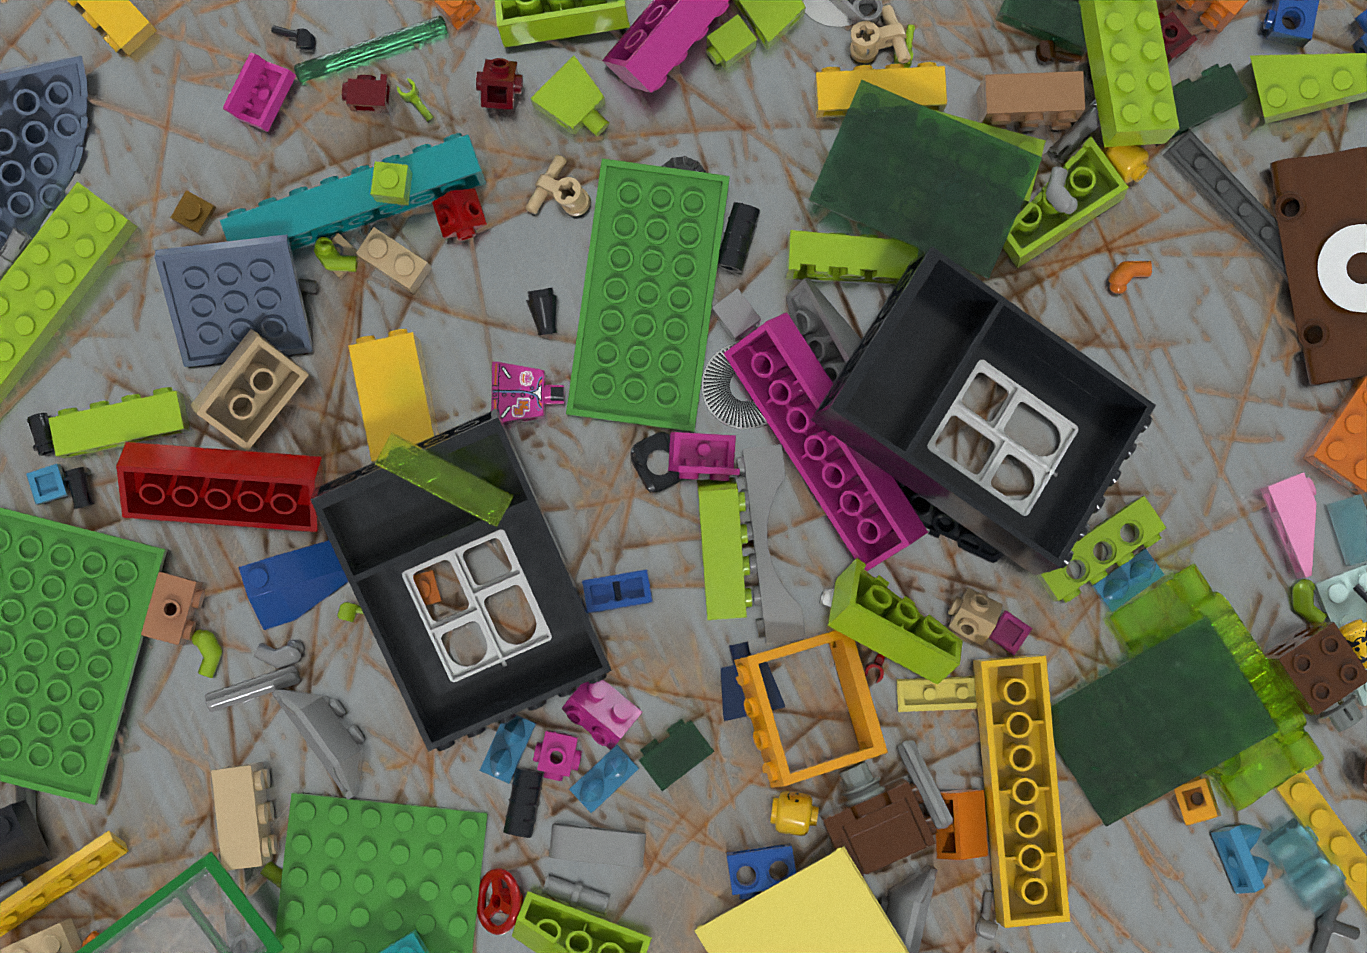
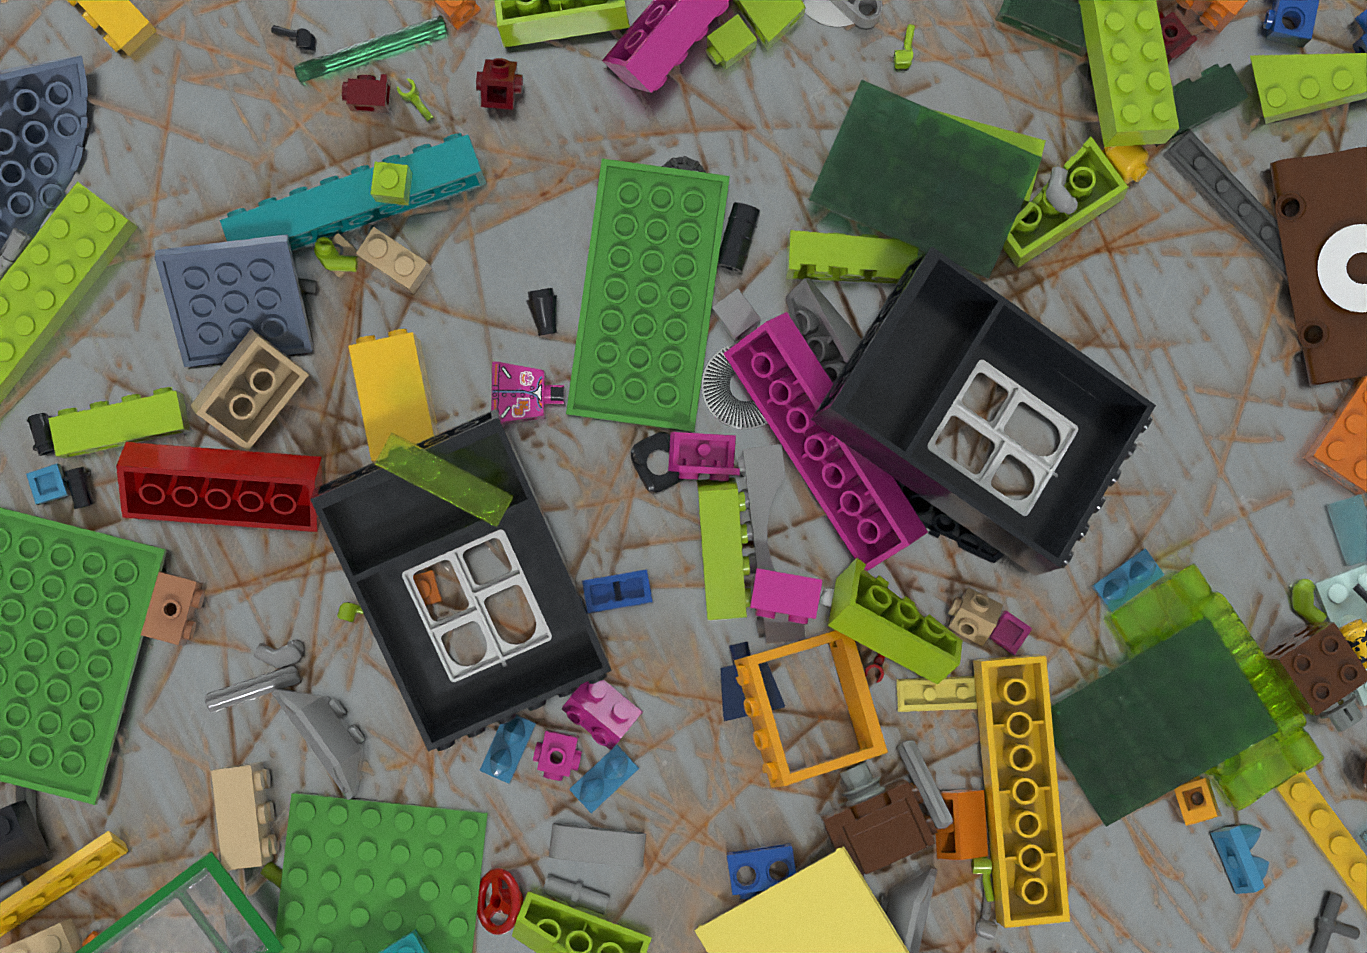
pearl gold plate [170,190,216,235] -> none
lime arm [192,629,222,678] -> none
dark pink bracket [223,52,296,132] -> none
blue wedge [239,540,349,630] -> none
red brick [432,188,487,241] -> none
black axle [503,767,544,838] -> none
tan piece [525,155,591,216] -> none
lime torso [530,55,610,137] -> none
clear green brick [638,718,715,791] -> none
yellow head [770,791,819,836] -> none
yellow brick [814,62,947,118] -> none
tan piece [850,5,911,63] -> none
medium nougat brick [977,71,1085,131] -> none
reddish brown hand [1036,40,1082,63] -> none
lime brick [1036,496,1166,603] -> none
light grey pin [1049,99,1100,163] -> none
orange arm [1108,261,1152,294] -> none
bright pink slope [1260,472,1317,579] -> none
clear light blue brick [1262,818,1348,918] -> none
none -> dark pink brick [749,568,822,624]
none -> lime hand [971,857,995,902]

